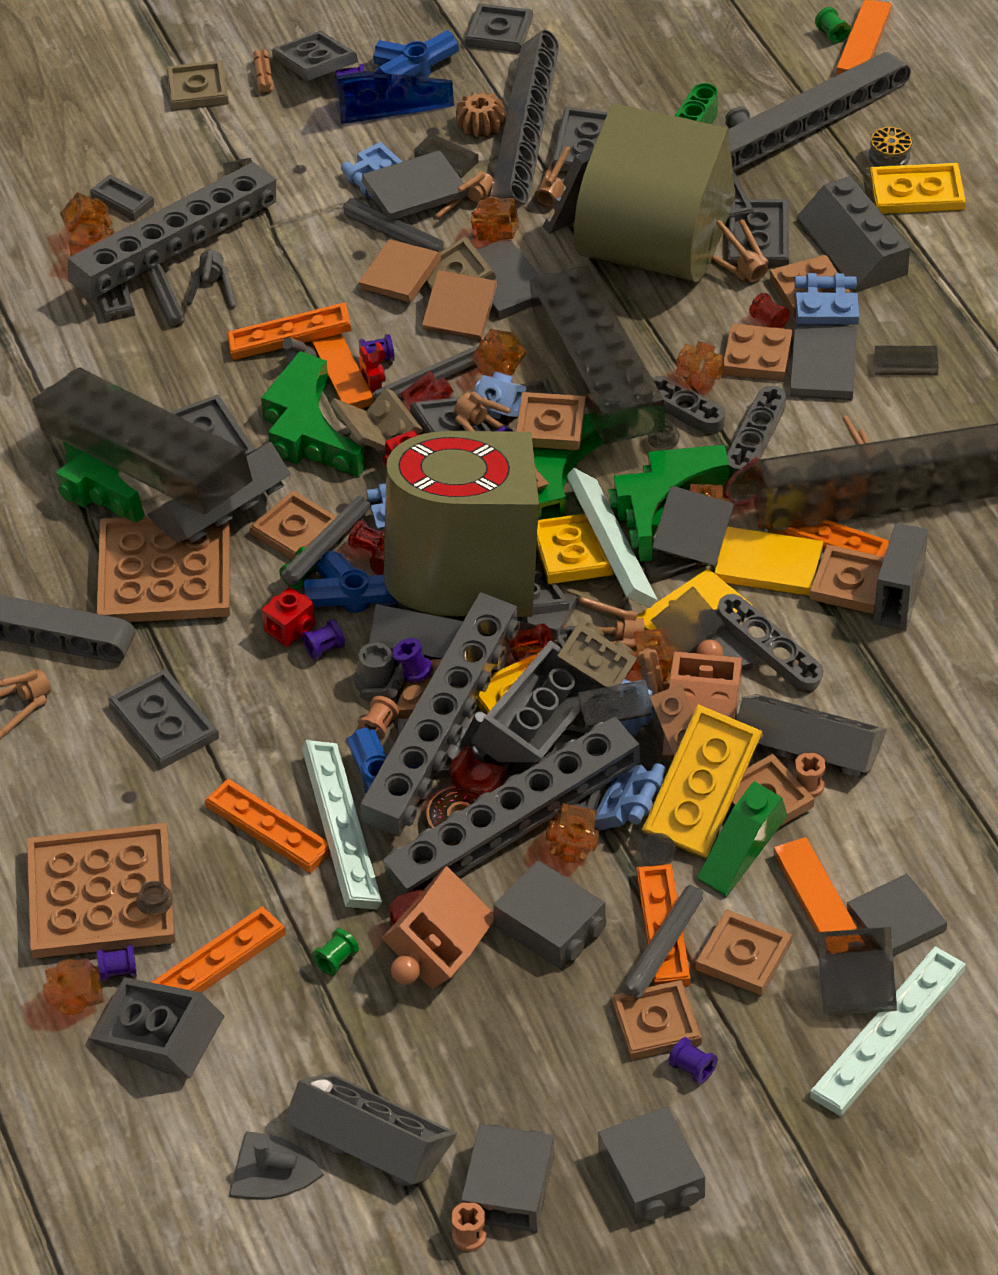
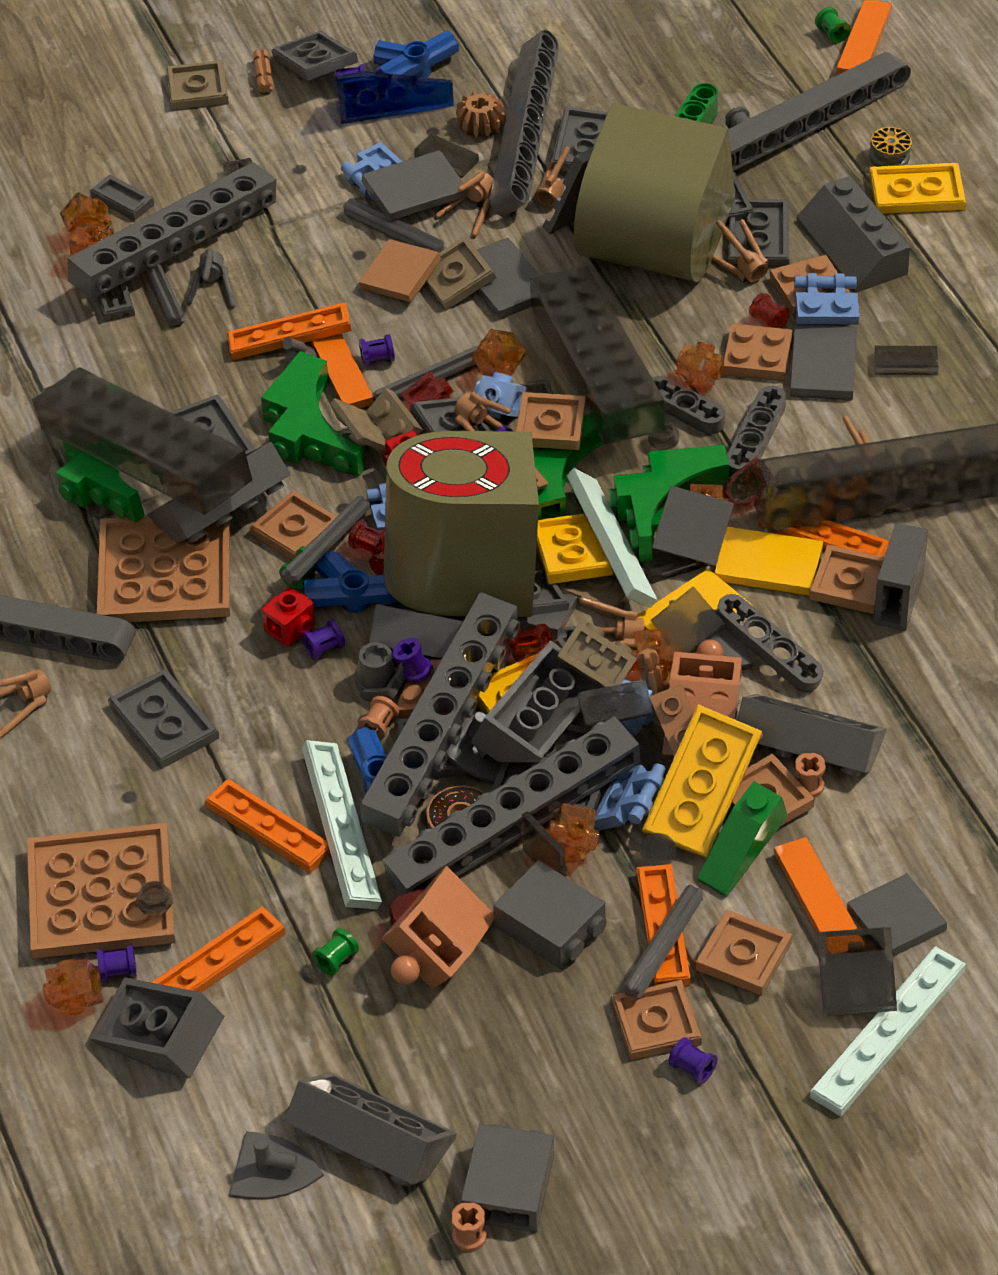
red plate [359,342,386,393] -> none
medium nougat tile [422,270,498,340] -> none
clear red bracket [450,746,508,798] -> none
dark grey tile [465,3,533,53] -> none
clear orange brick [471,197,519,242] -> none
dark grey brick [598,1106,705,1224] -> none
none -> clear smoke piece [520,811,568,877]

